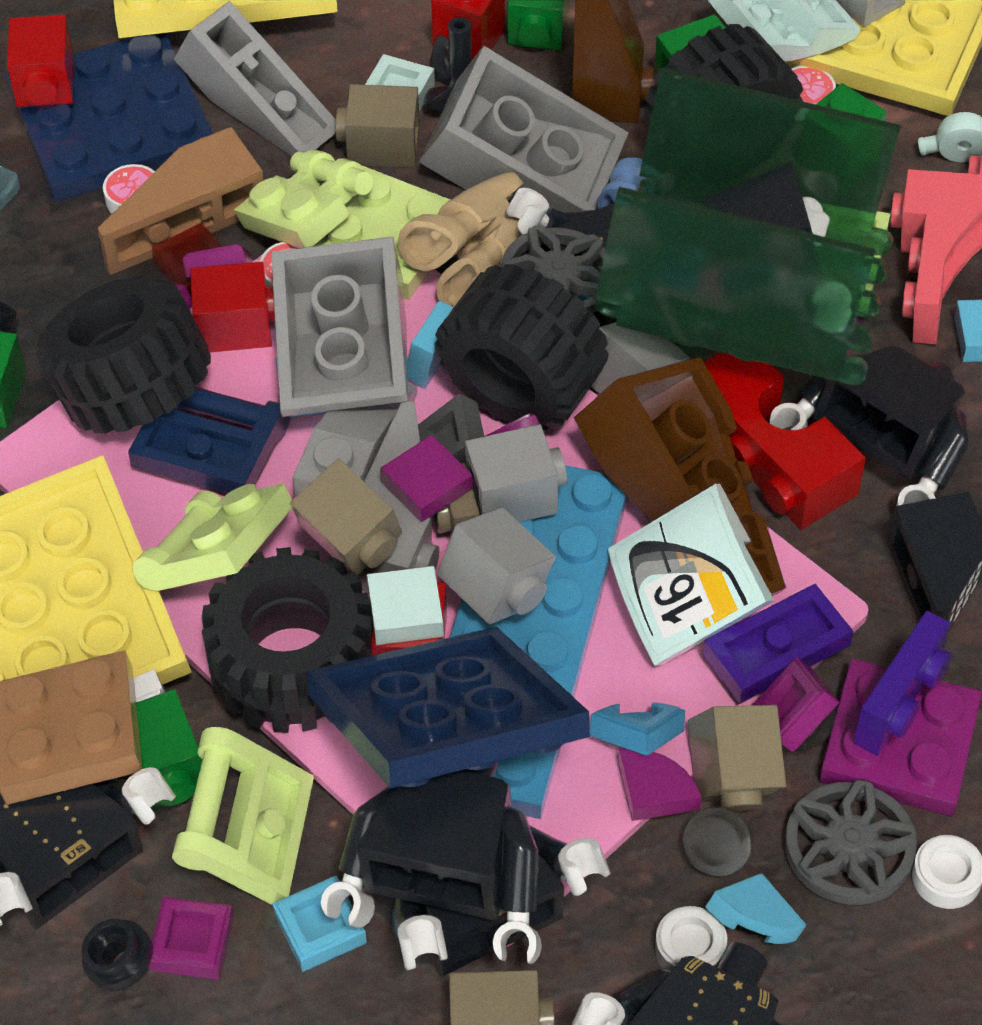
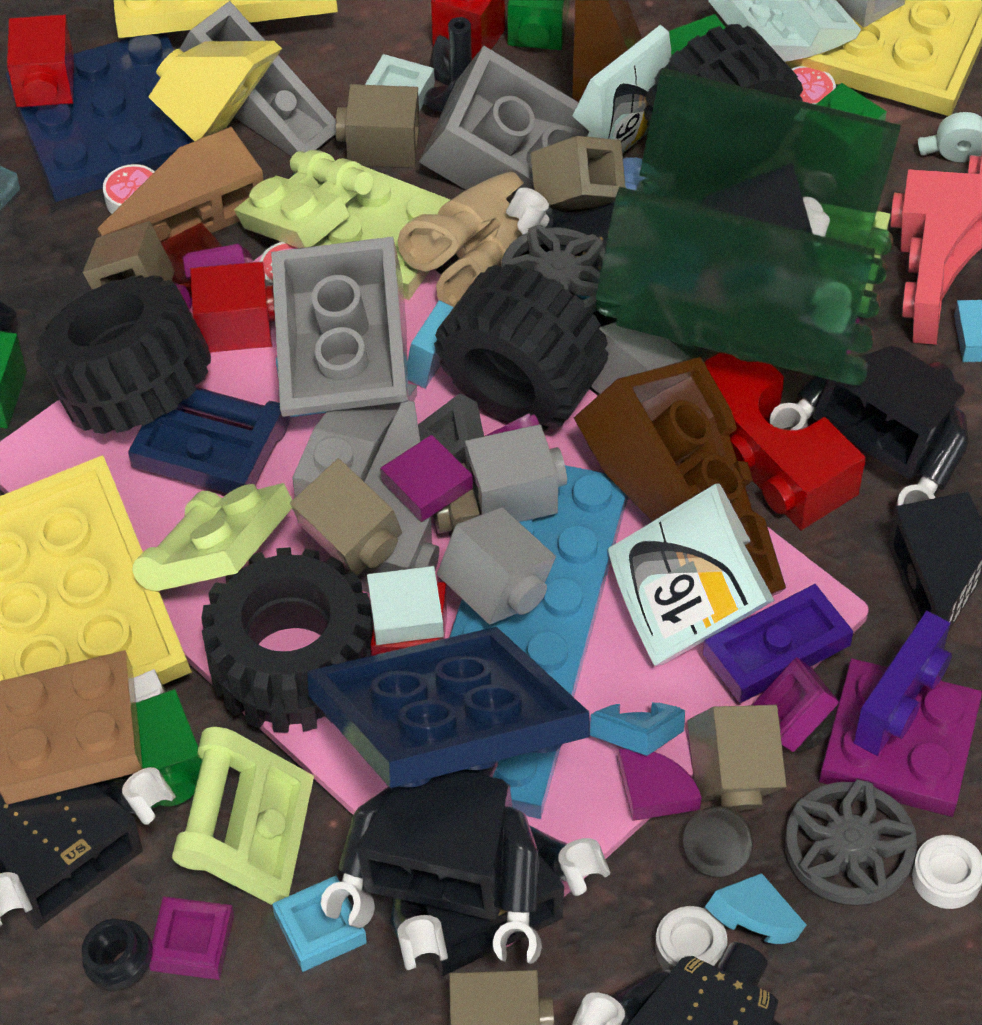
none -> dark tan brick [83,221,175,289]
none -> light yellow slope [148,41,282,141]
none -> dark tan brick [530,136,627,212]
none -> light aqua slope [572,25,671,154]

